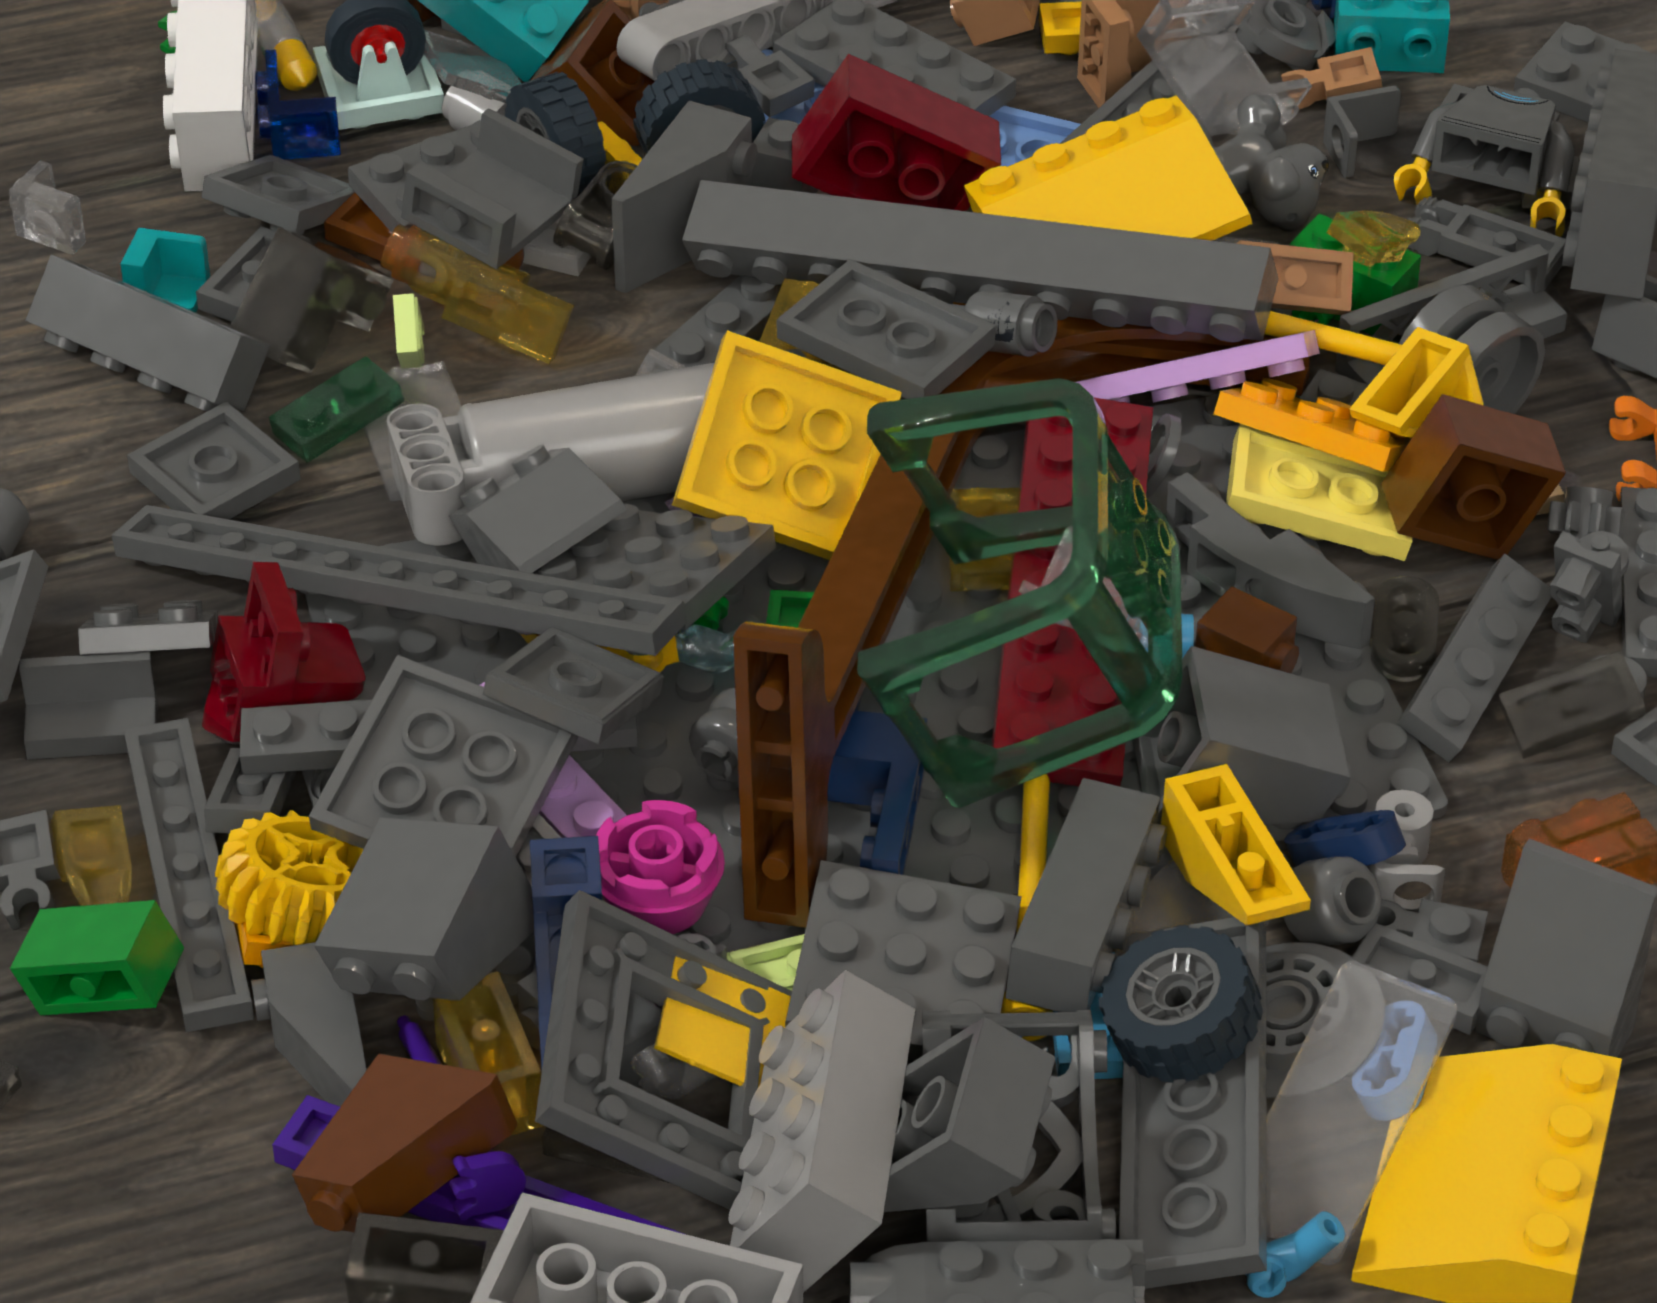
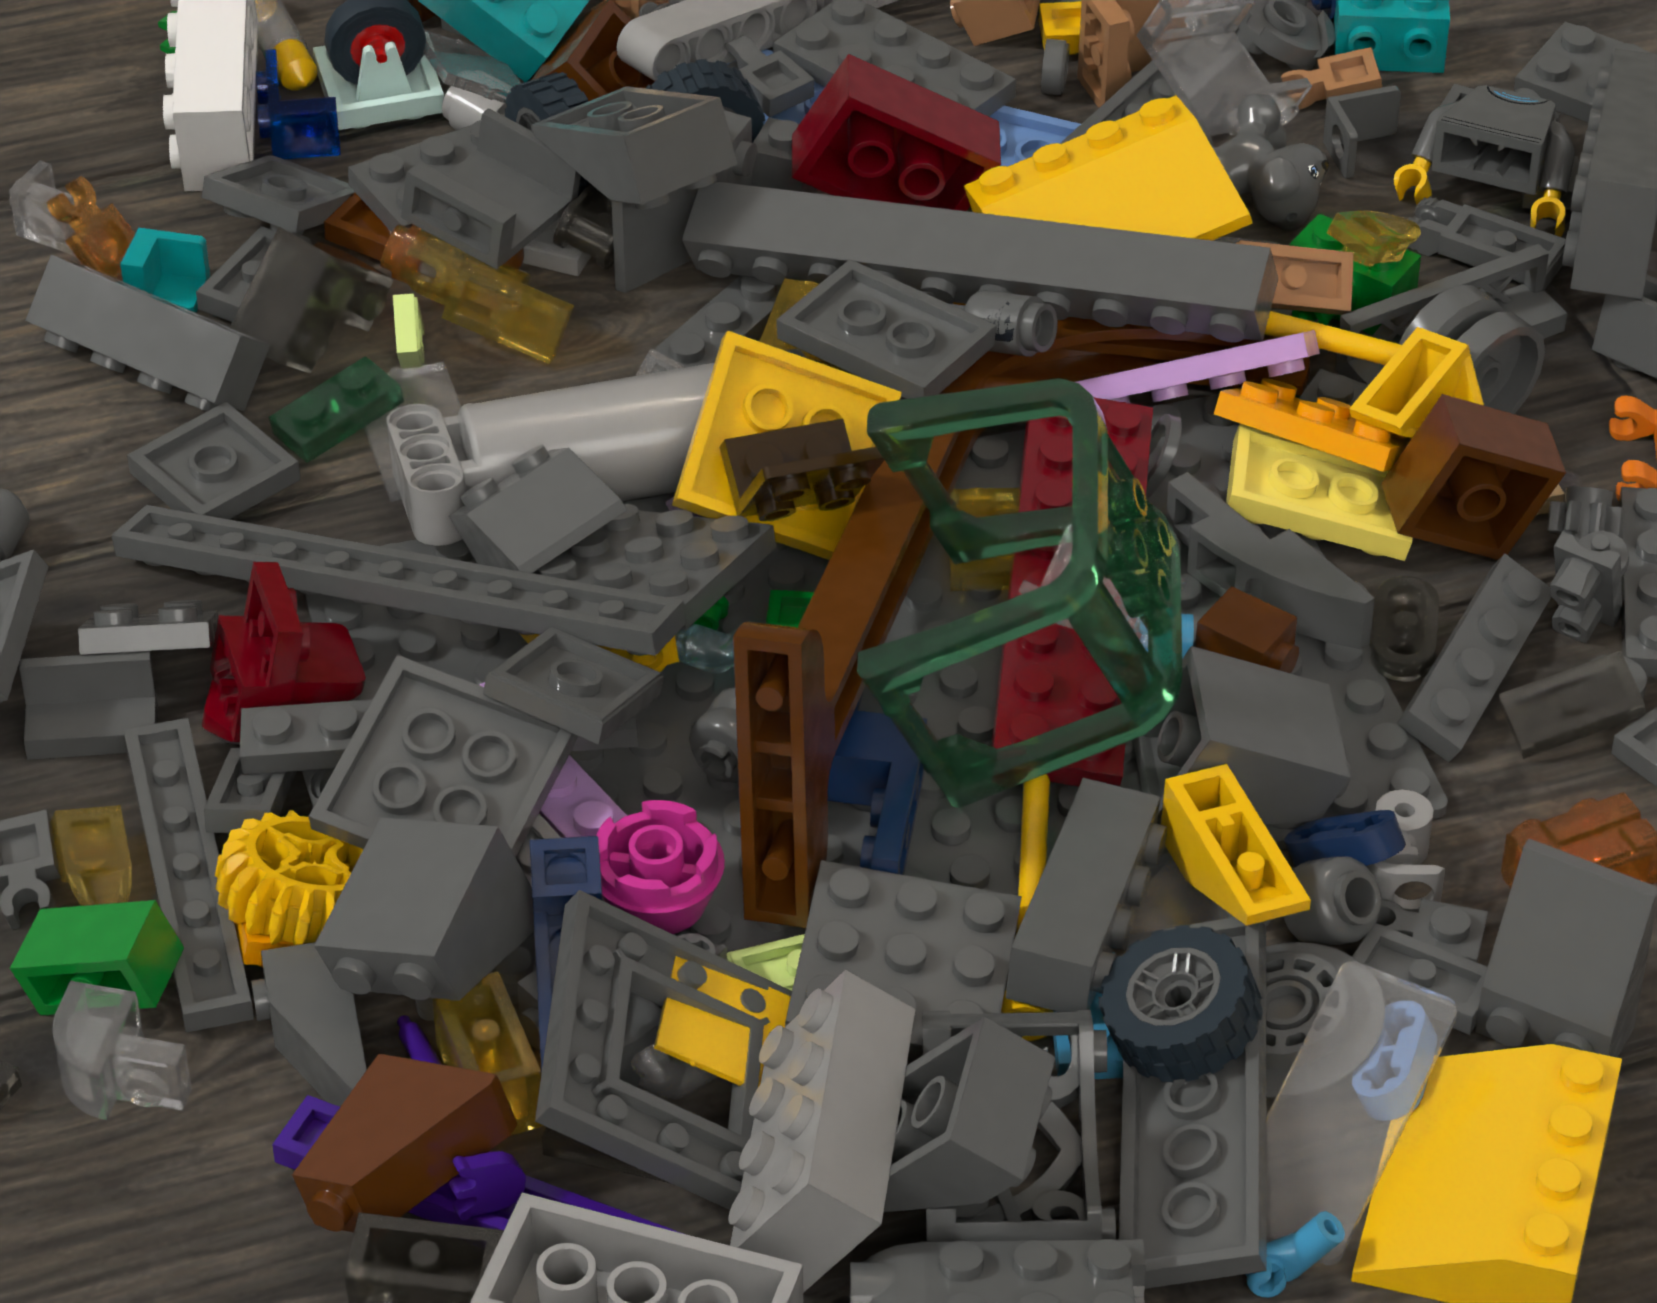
none -> clear orange plate [46,176,135,278]
none -> clear brick [52,981,192,1120]
none -> dark grey slope [531,86,738,210]
none -> dark brown bracket [719,419,886,521]
none -> dark grey tile [1041,38,1070,96]

